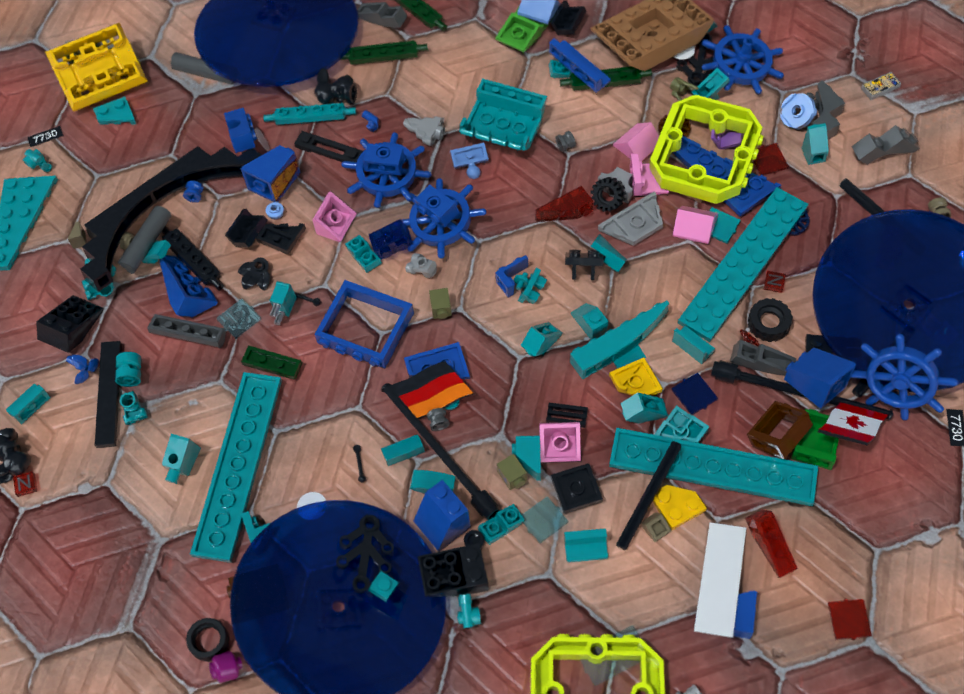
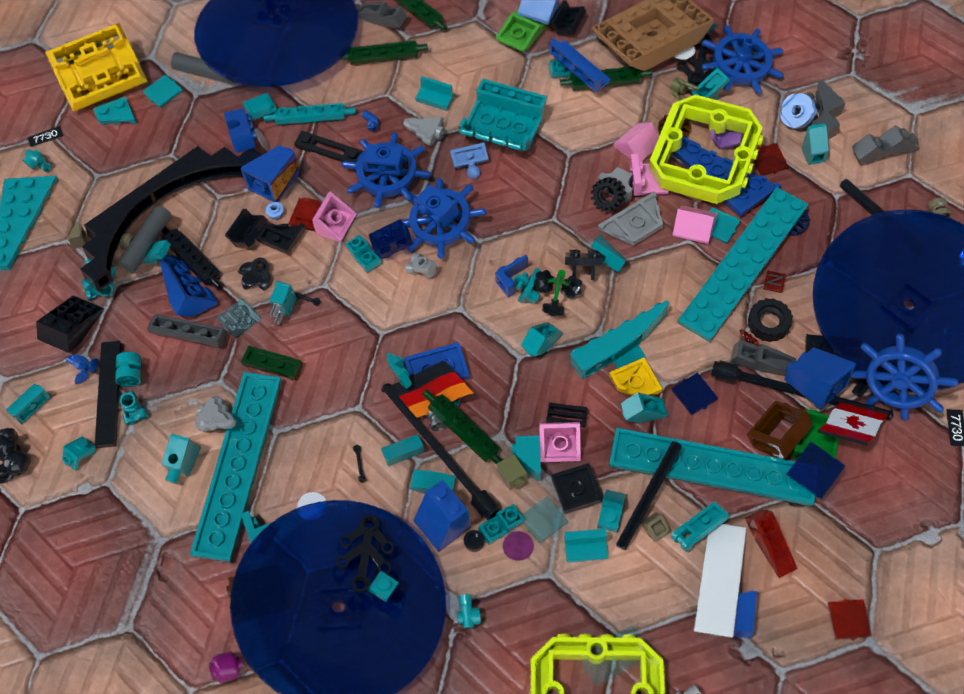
clear red tile [13,471,37,497] -> none
blue wheel [183,181,204,202] -> none
black tyre [186,618,230,662] -> none
black animal [314,68,357,105] -> none
blue window [314,280,414,368] -> none
black slope [418,543,489,597] -> none
olive brick [429,288,452,319] -> none
clear red slope [535,186,593,222] -> none
dark grey wheel [555,131,576,152] -> none
teal slope [571,303,609,340] -> none
yellow plate [652,485,707,531] -> none
teal slope [654,405,709,443] -> none
teal panel [672,326,715,364] -> none
tile [861,72,901,100] -> none
none -> teal bracket [62,436,96,470]
none -> teal piece [142,75,183,108]
none -> light grey rock [195,395,236,432]
none -> teal piece [242,93,277,121]
none -> clear red piece [288,197,322,232]
none -> teal slope [387,352,412,389]
none -> teal panel [415,76,454,111]
none -> dark green plate [422,389,502,465]
none -> flat silver sticker [503,531,534,561]
none -> black plant [534,270,583,316]
none -> teal slope [597,489,626,533]
none -> teal plate [671,501,729,552]
none -> clear blue tile [786,441,845,499]

